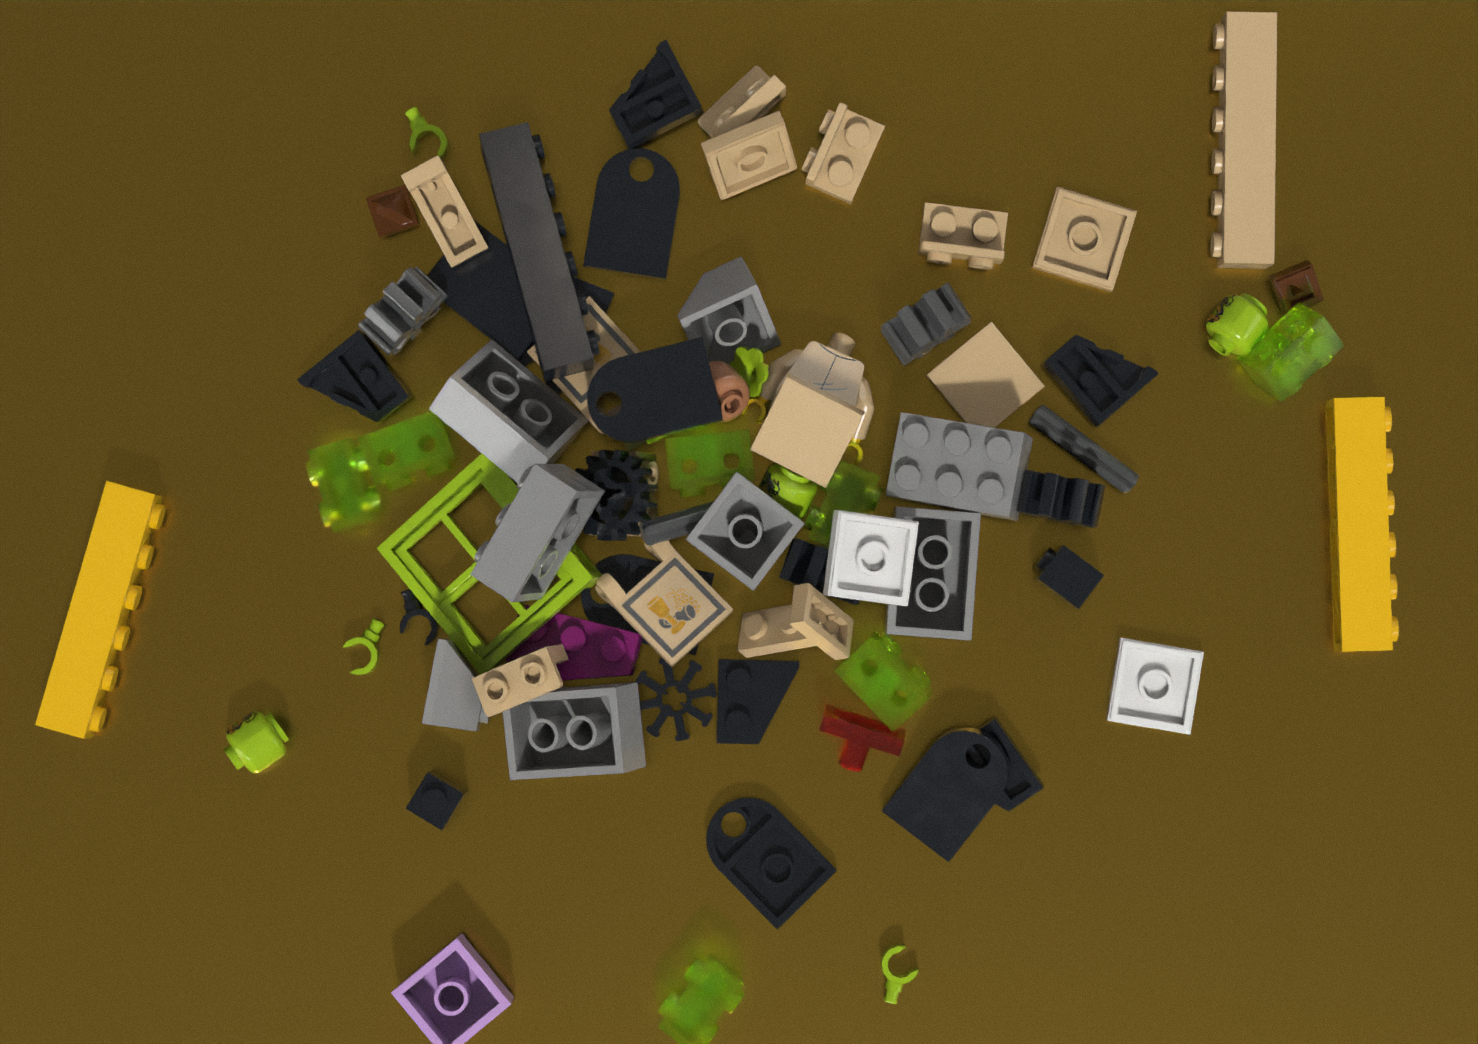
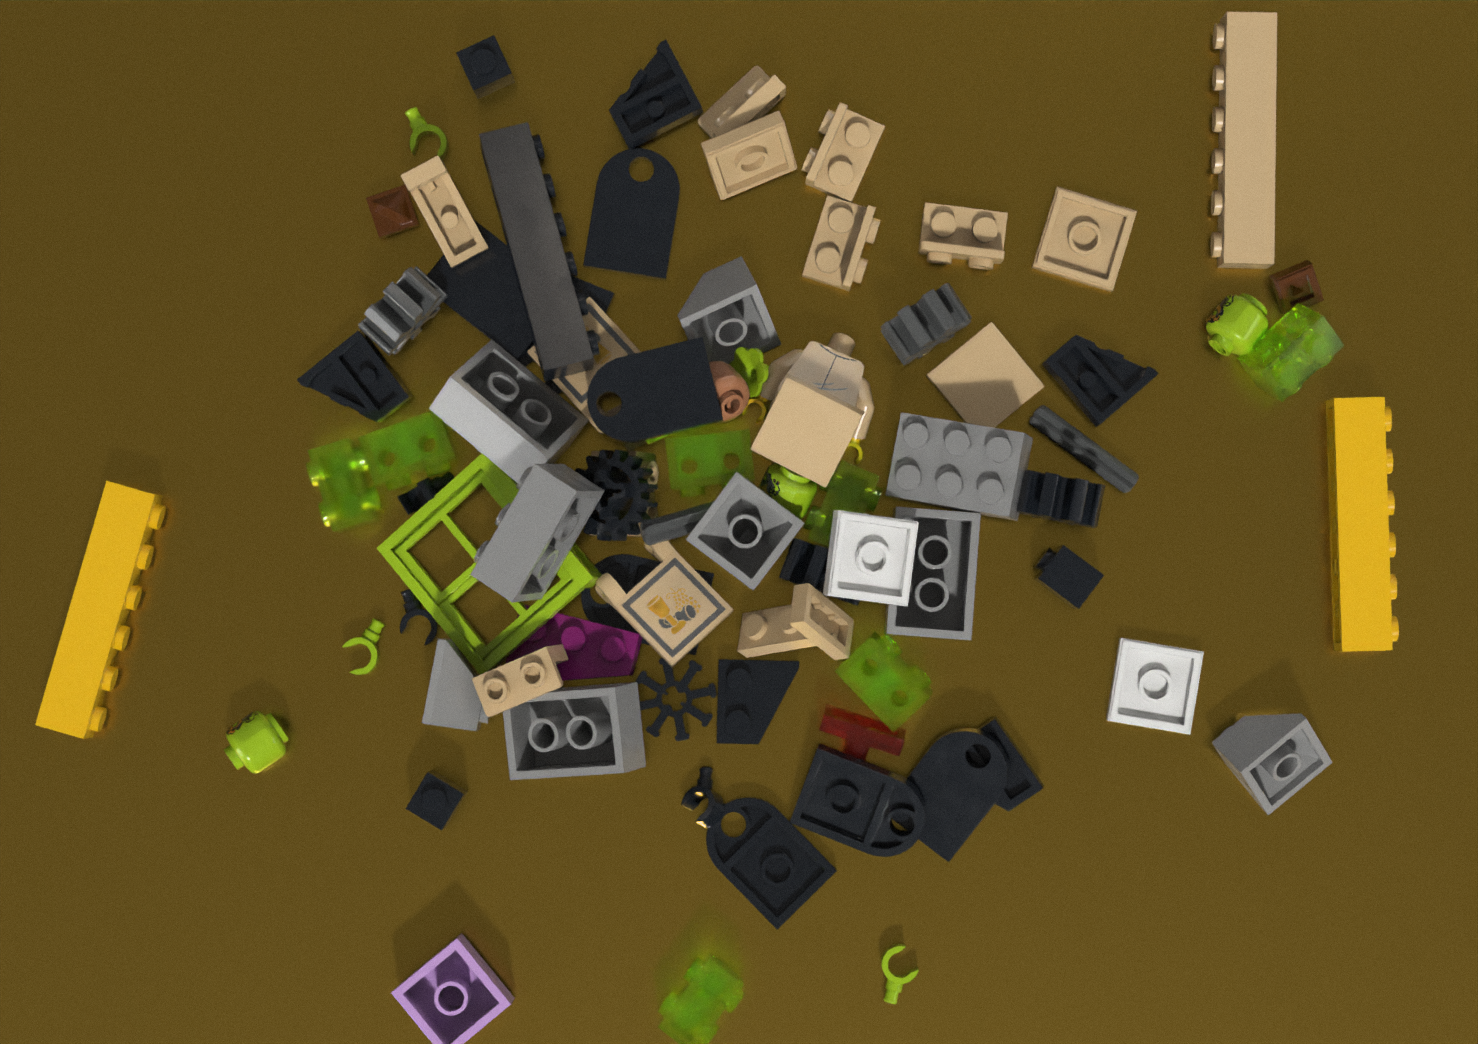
none -> black piece [397,472,454,515]
none -> black brick [456,35,515,99]
none -> black piece [681,767,724,828]
none -> black tile [790,743,926,857]
none -> tan bracket [802,195,881,291]
none -> light grey slope [1212,713,1333,815]

